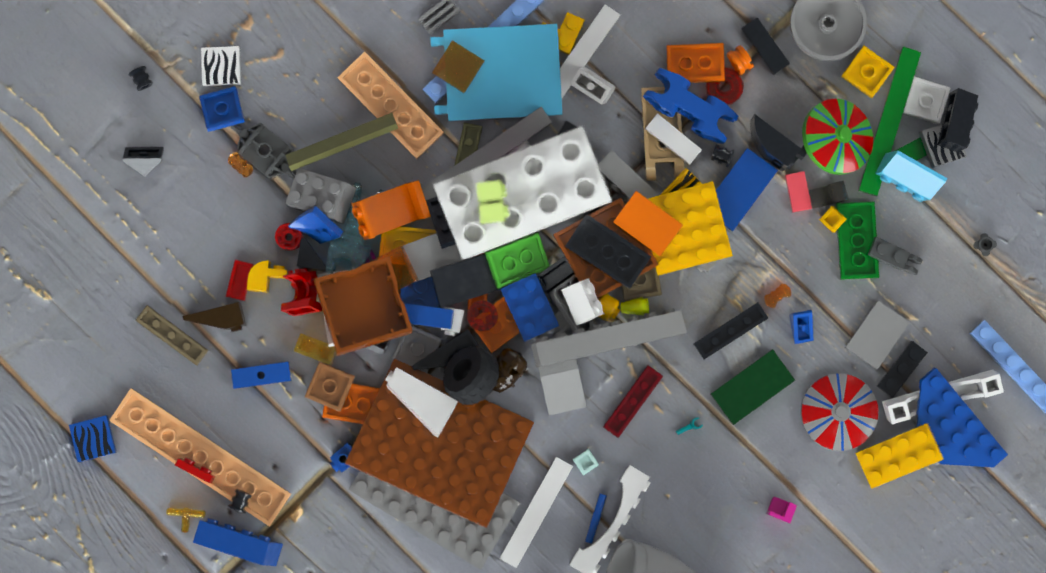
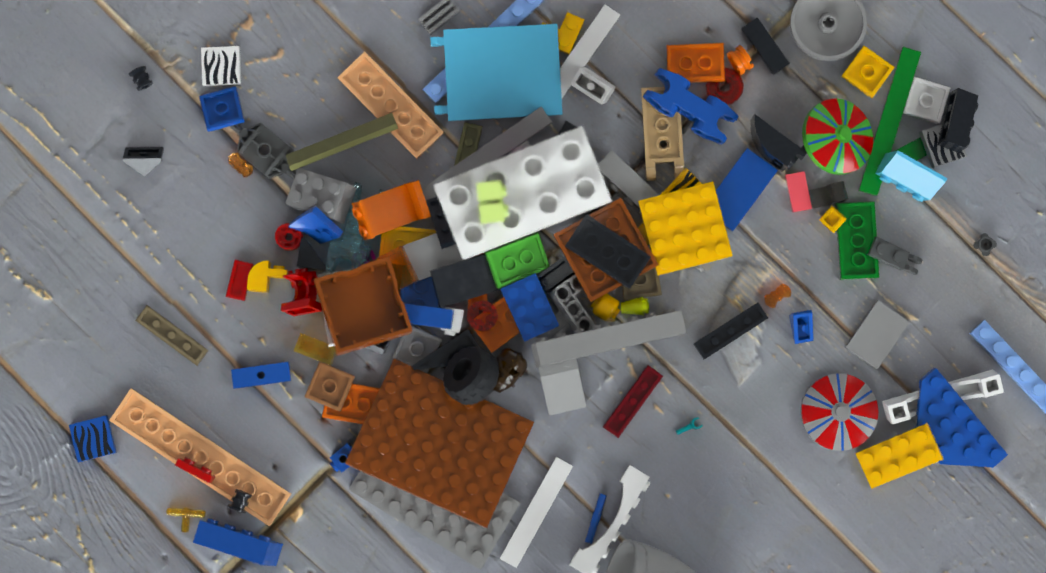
dark brown slope [182,302,247,332] -> none
white slope [385,367,458,438] -> none
clear orange tile [432,40,485,94] -> none
white brick [562,278,604,325] -> none
light aqua tile [572,449,599,475] -> none
orange tile [613,191,683,256] -> none
white tile [645,114,702,165] -> none
dark green tile [710,349,795,425] -> none
black bush [711,145,734,168] -> none
dark pink panel [766,497,797,523] -> none
black plate [877,341,928,398] -> none

